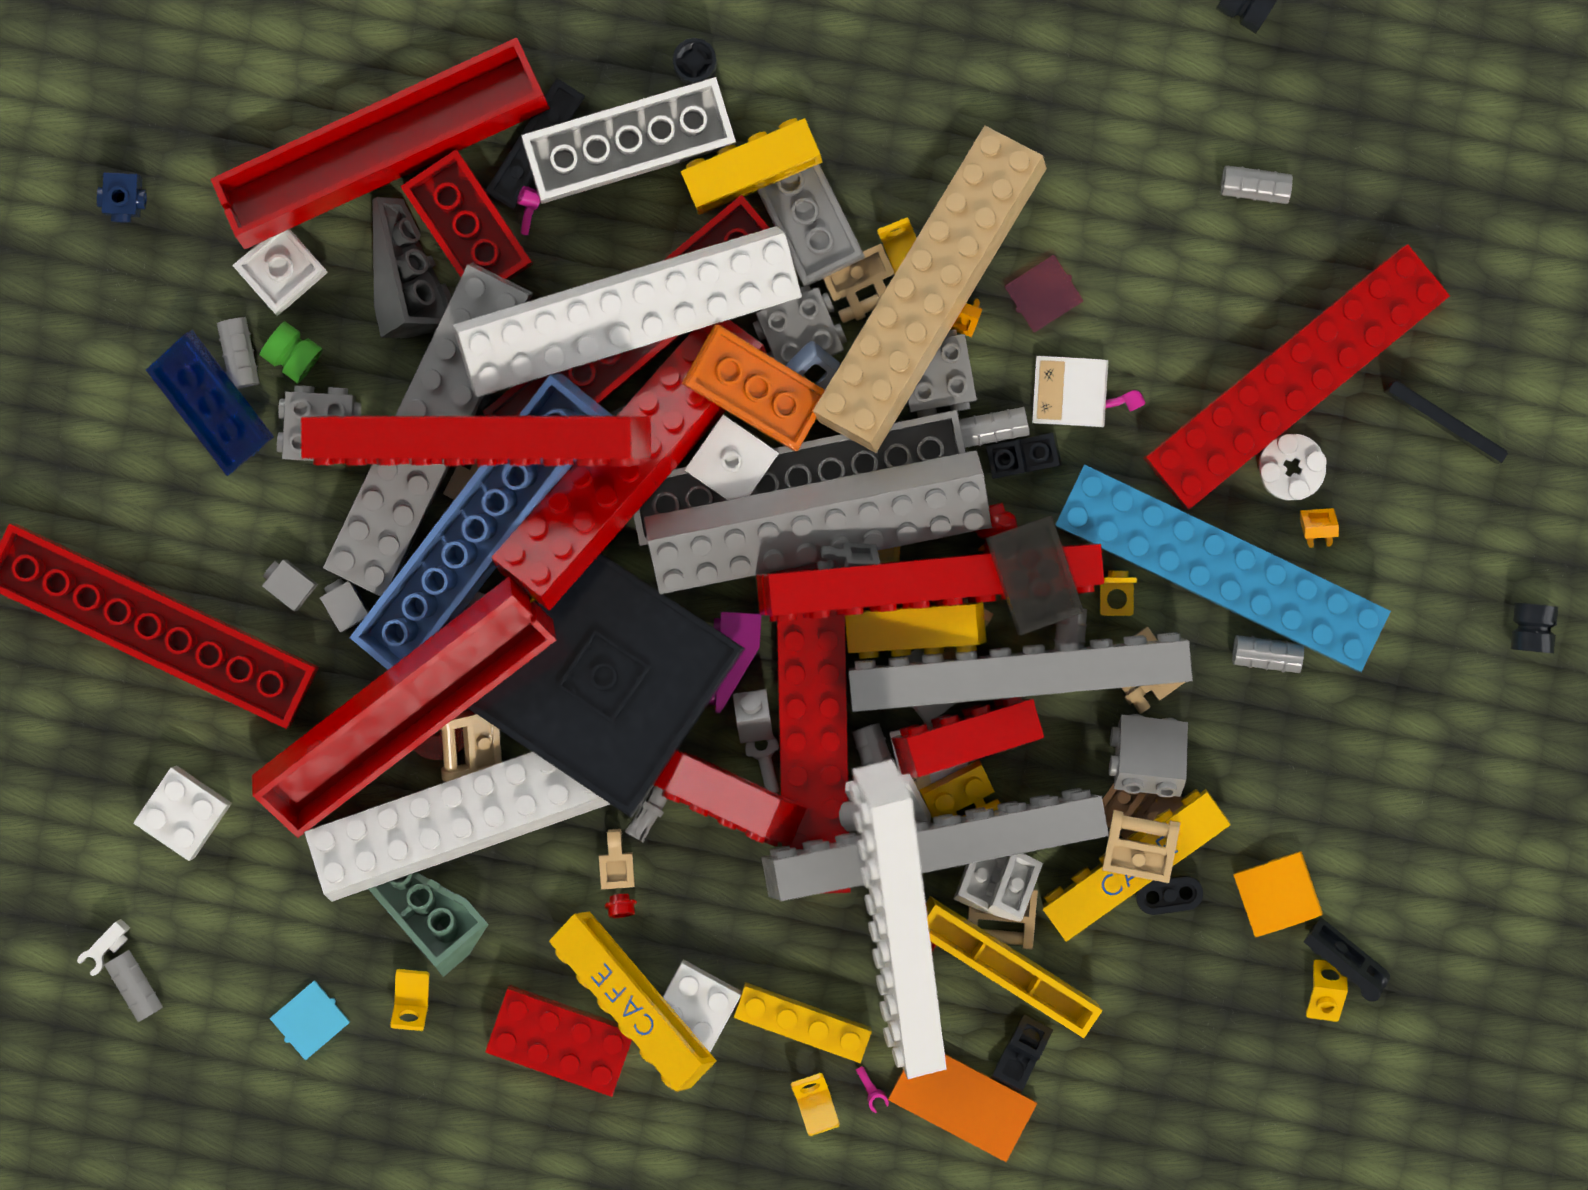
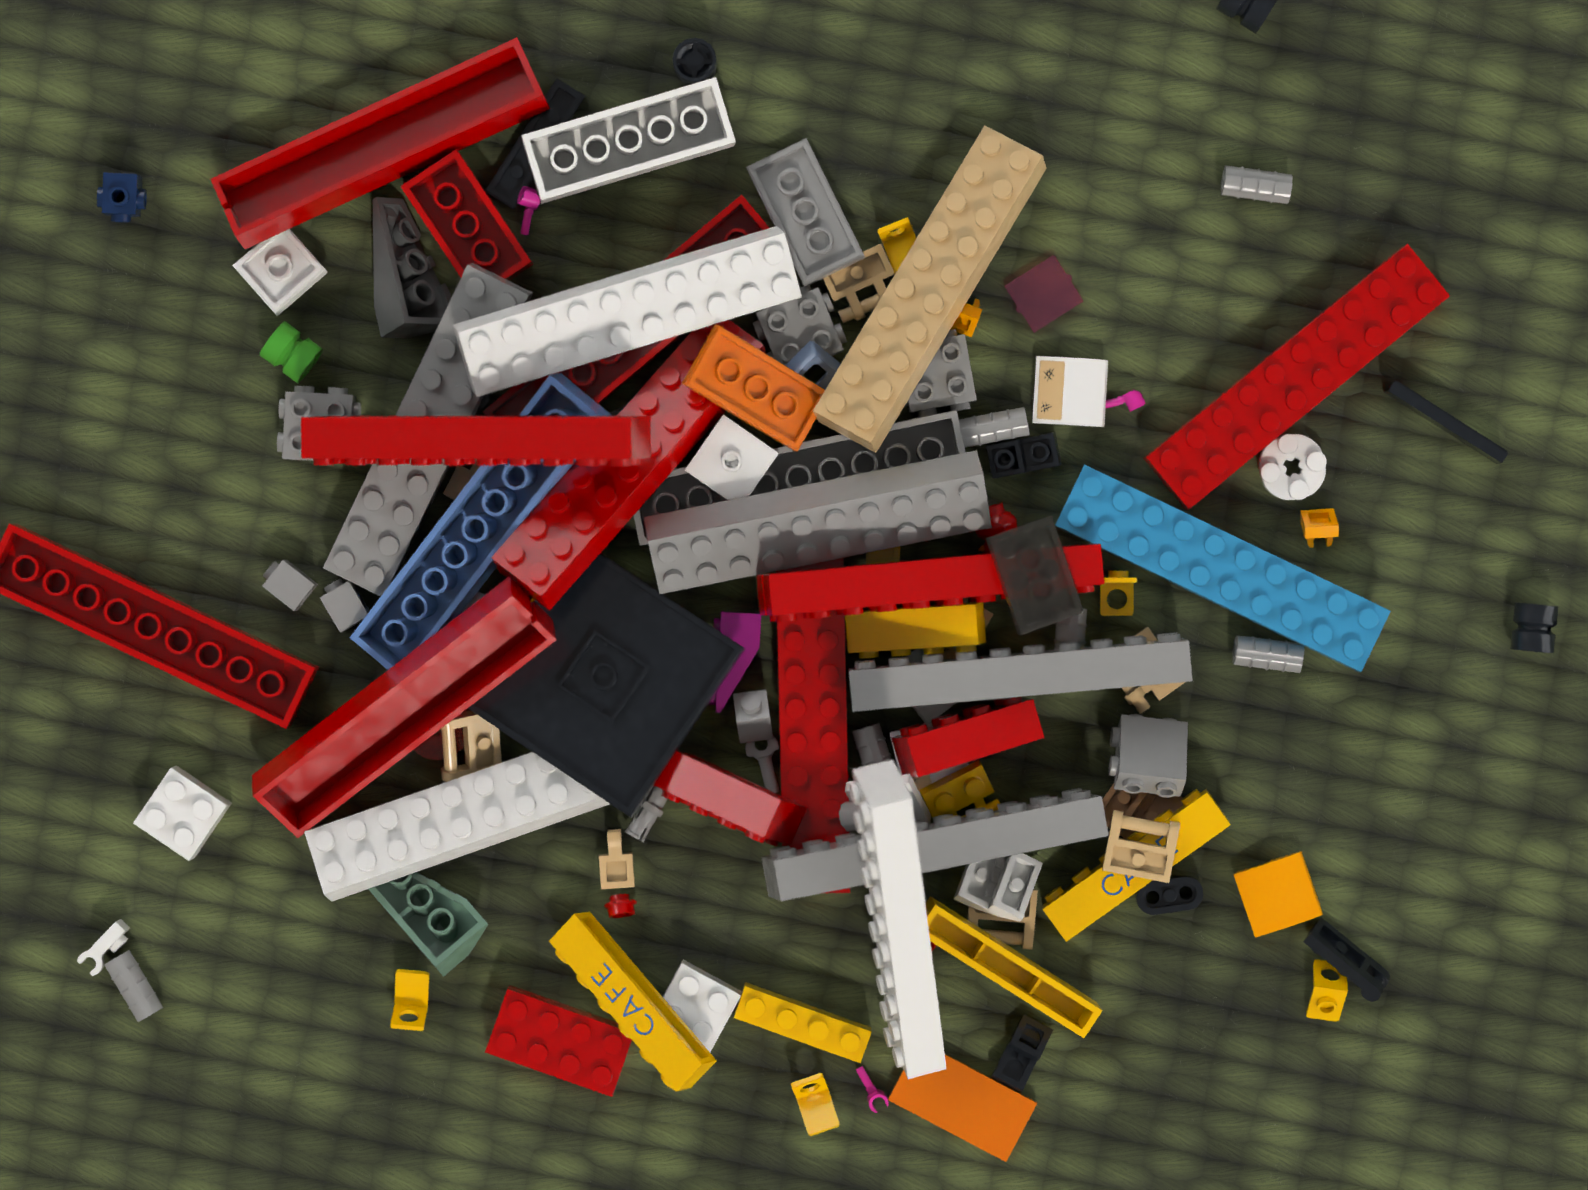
clear blue plate [146,330,274,476] -> none
light grey axle [217,317,260,389] -> none
medium azure piece [270,980,350,1060] -> none
yellow brick [681,118,822,215] -> none
dark grey plate [817,543,881,570] -> none

